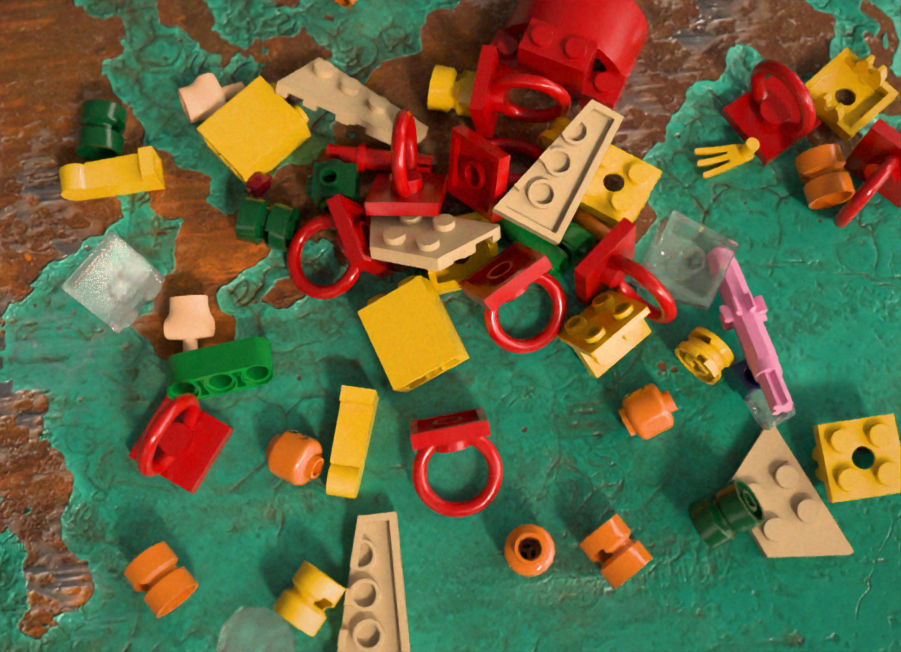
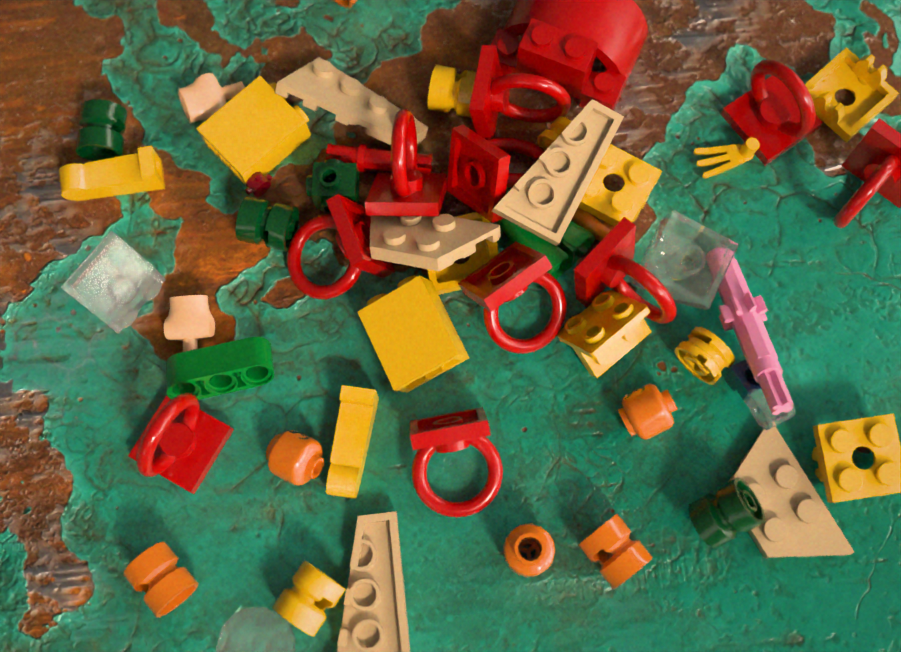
orange wheel [794,144,855,210] -> none

